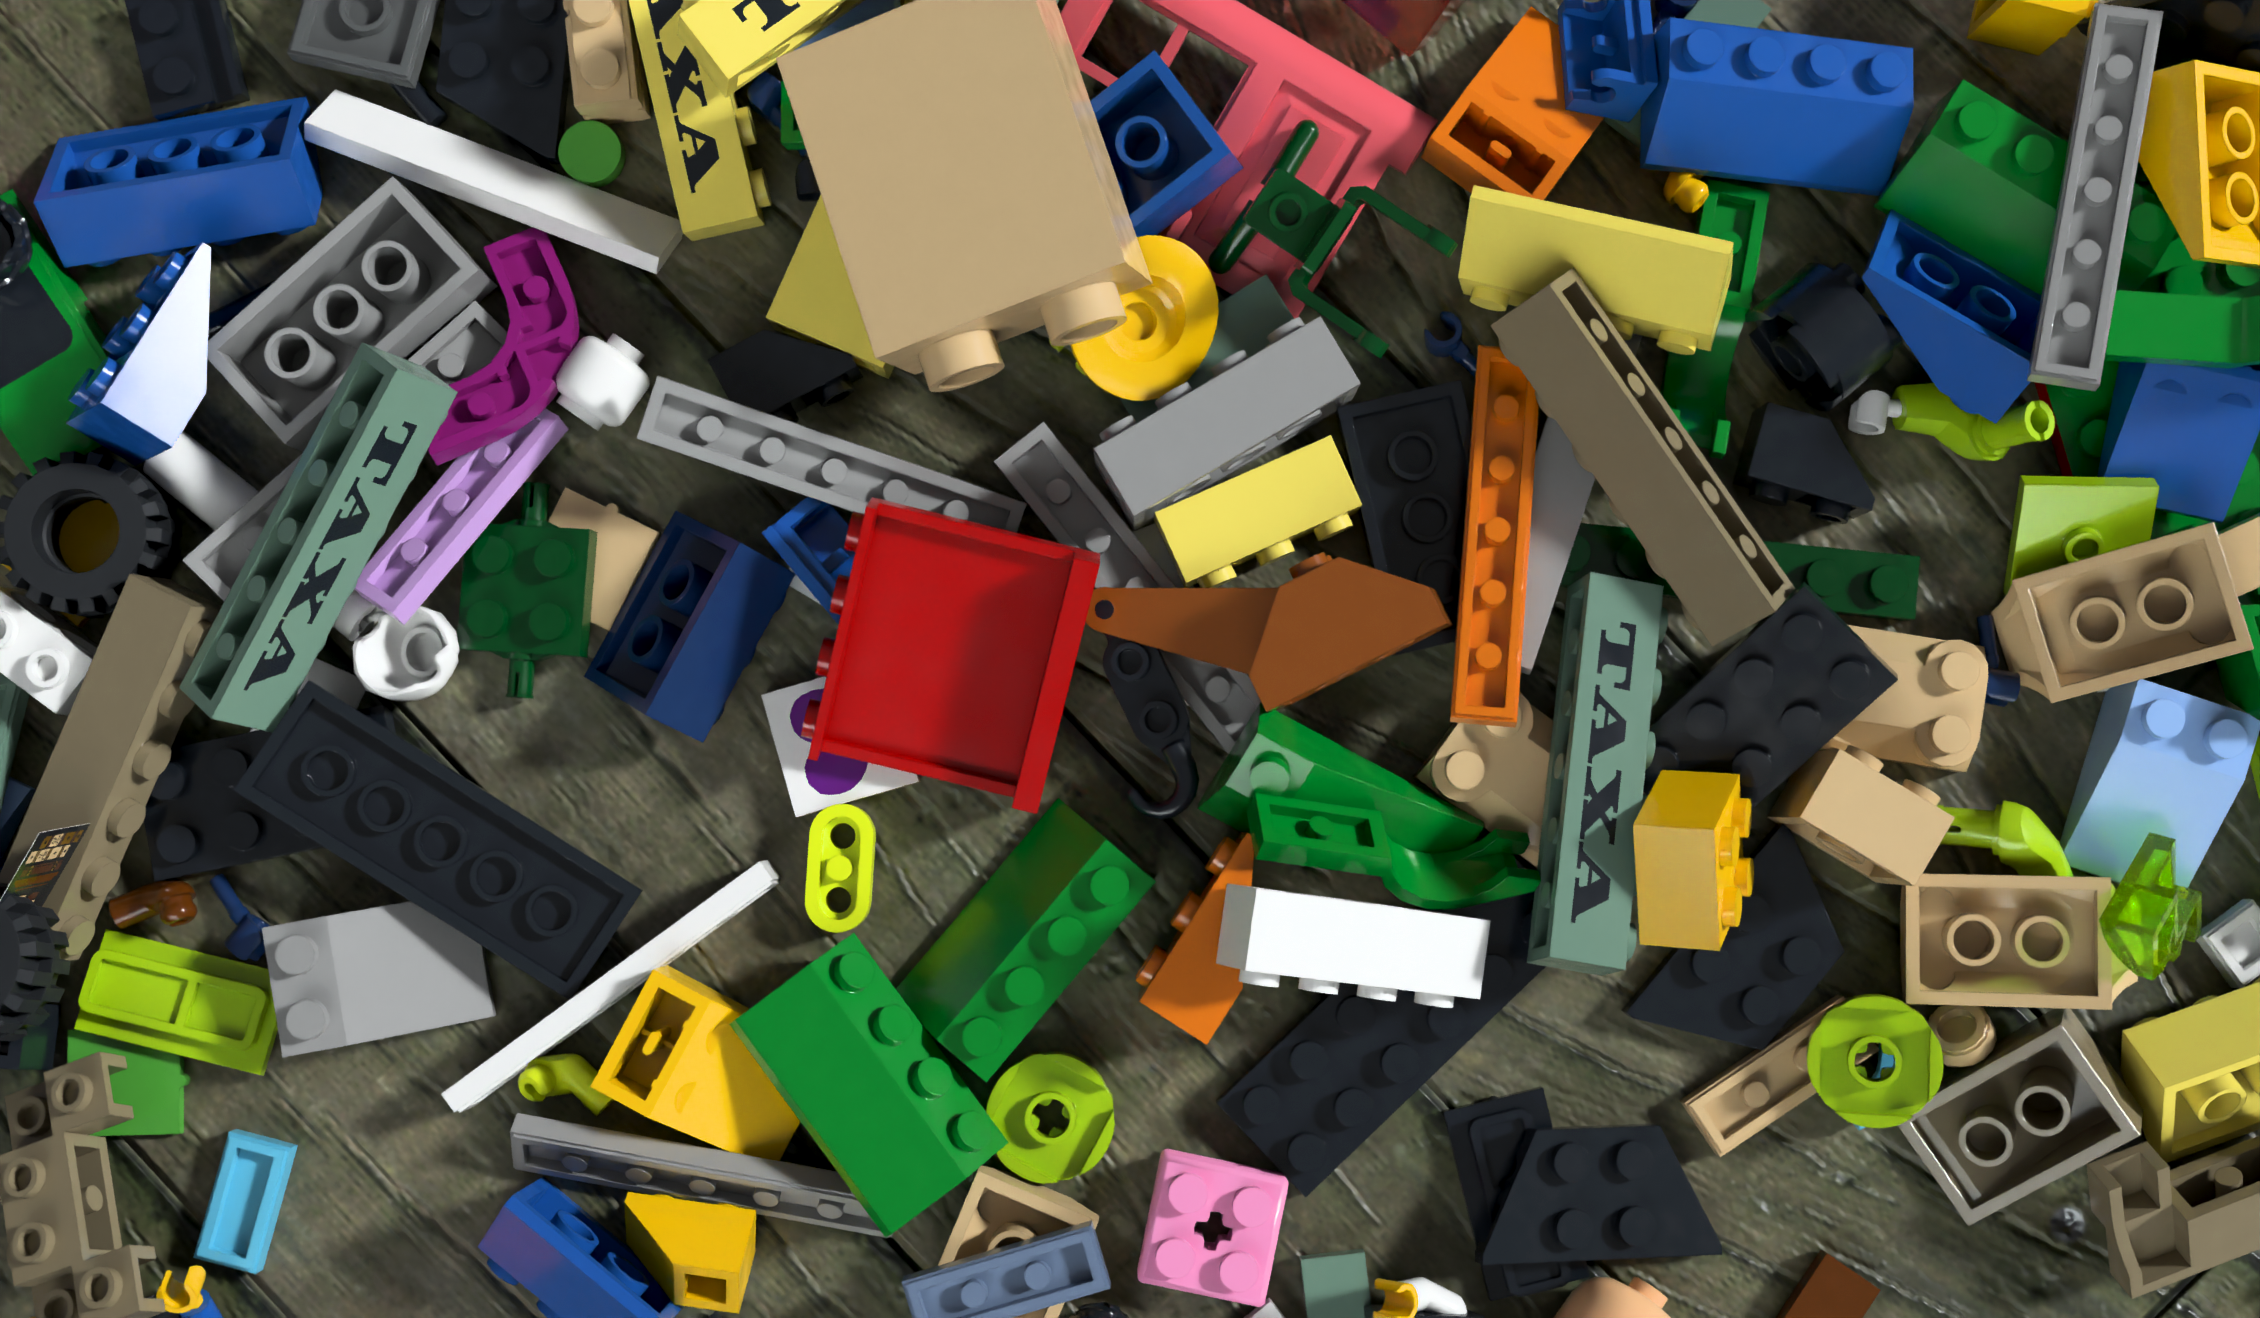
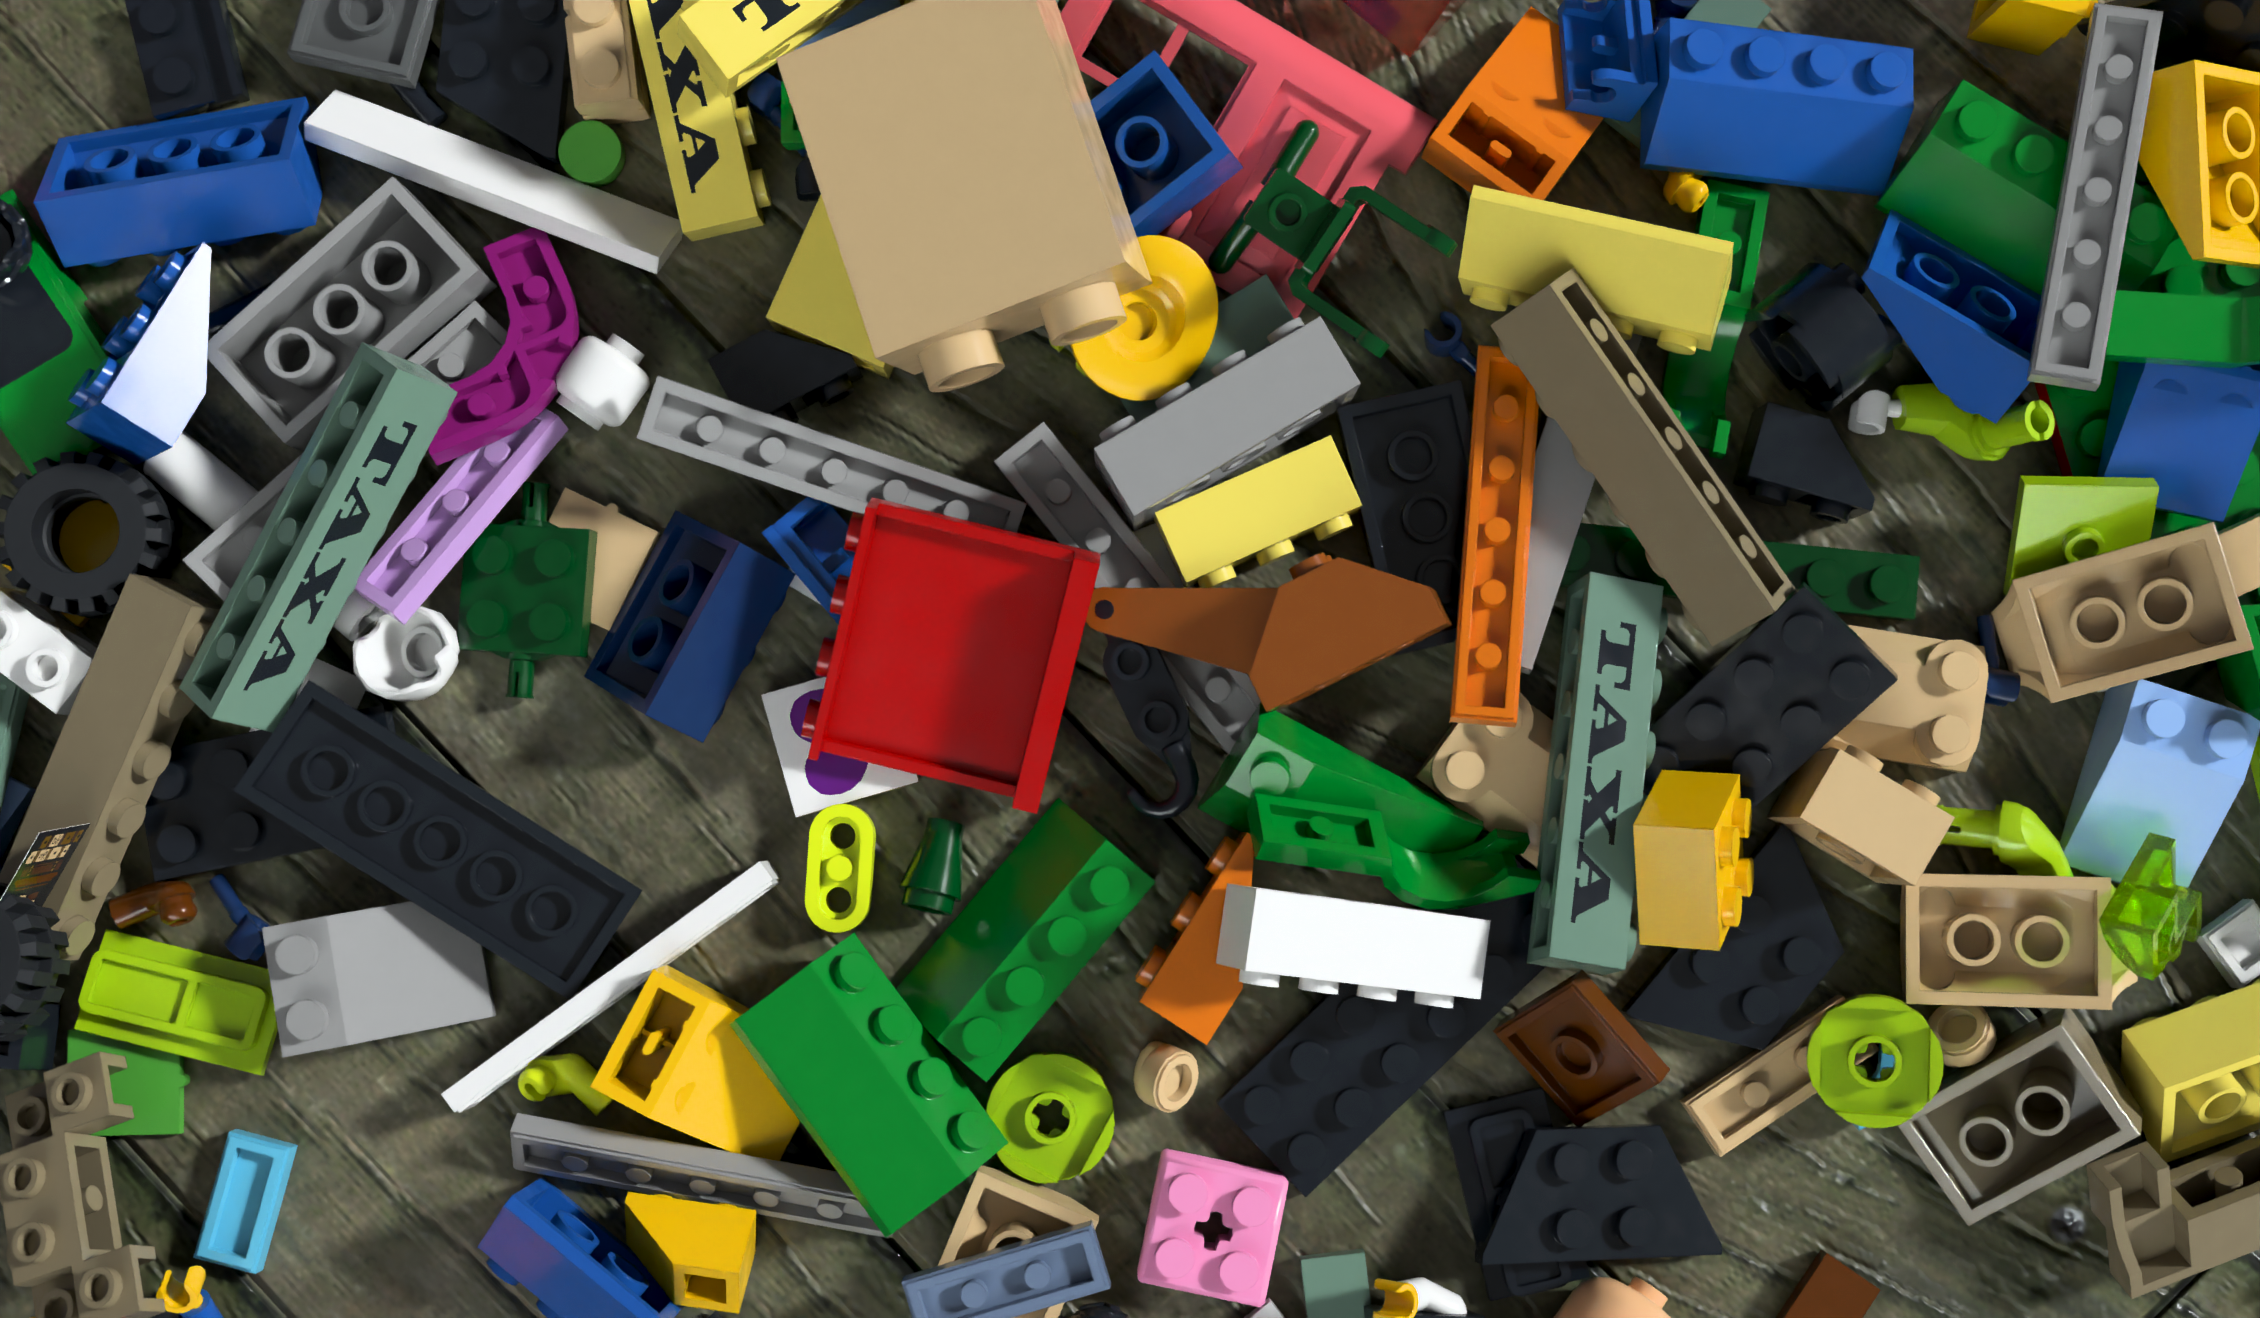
none -> dark green cone [899,818,965,916]
none -> tan tile [1133,1041,1199,1113]
none -> reddish brown plate [1493,970,1670,1126]

